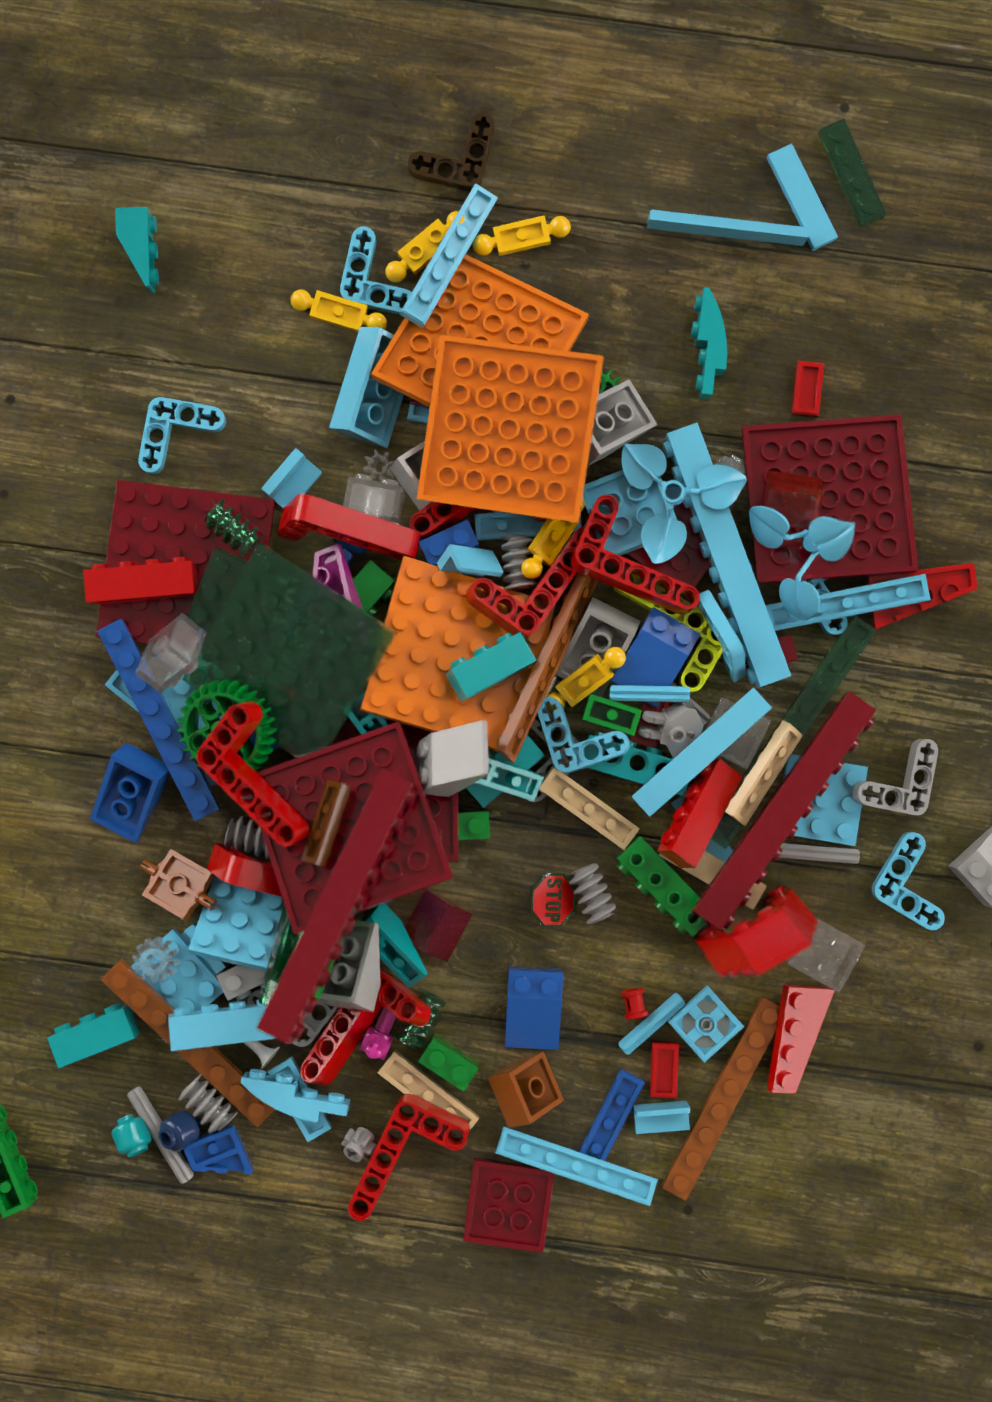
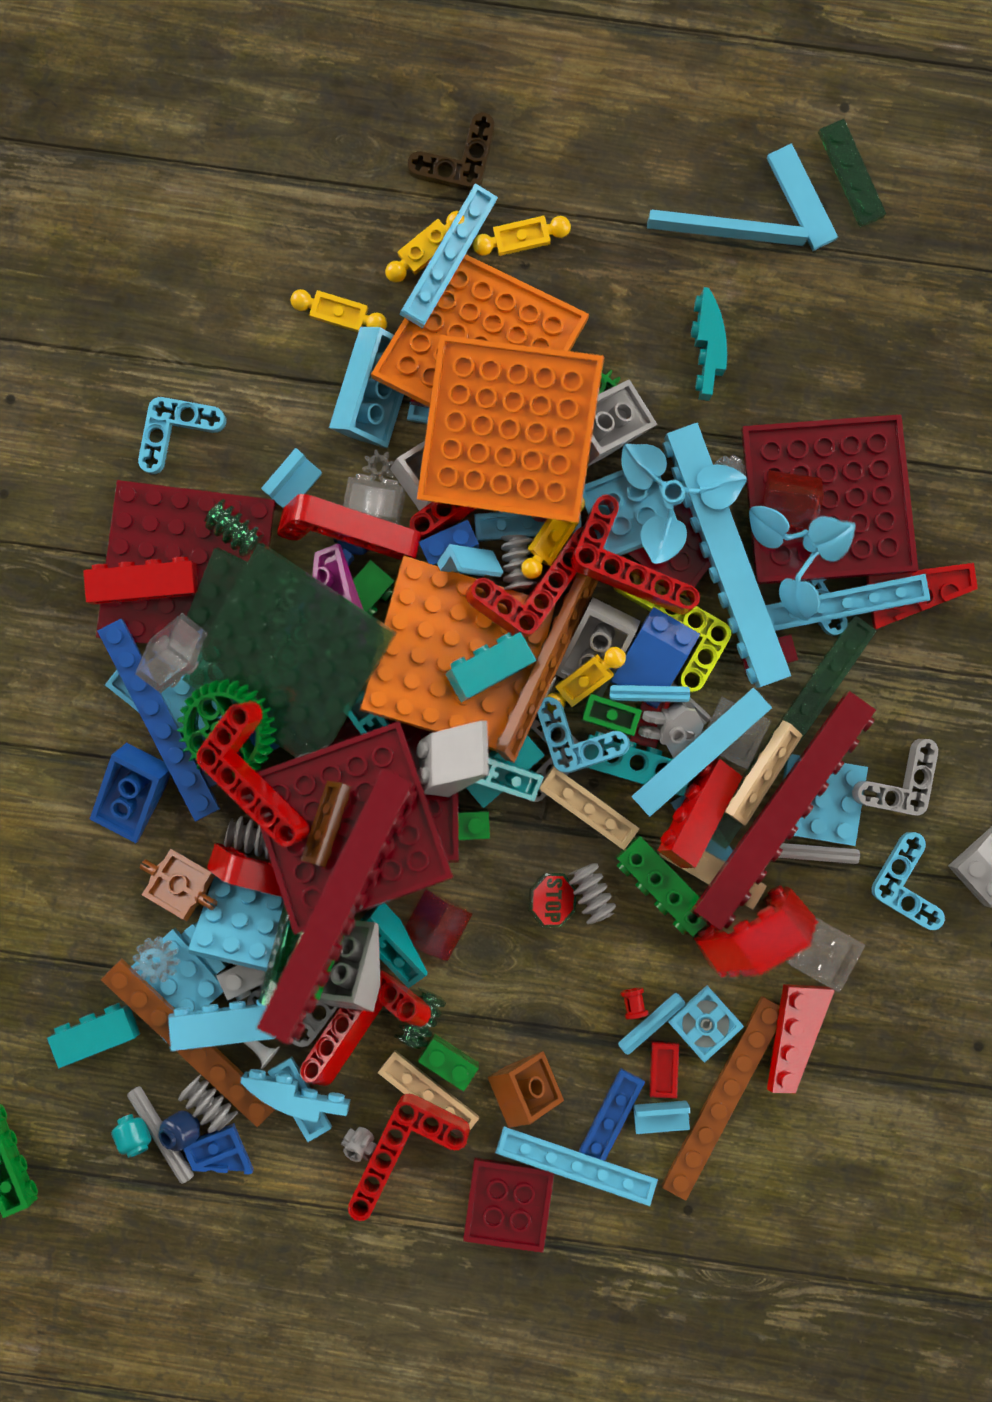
teal slope [115,207,159,294] -> none
medium azure beam [340,227,412,316] -> none
dark pink axle [359,1006,396,1060] -> none
blue slope [505,966,563,1050] -> none
medium azure beam [698,590,746,682] -> none
red tile [791,360,824,417] -> none

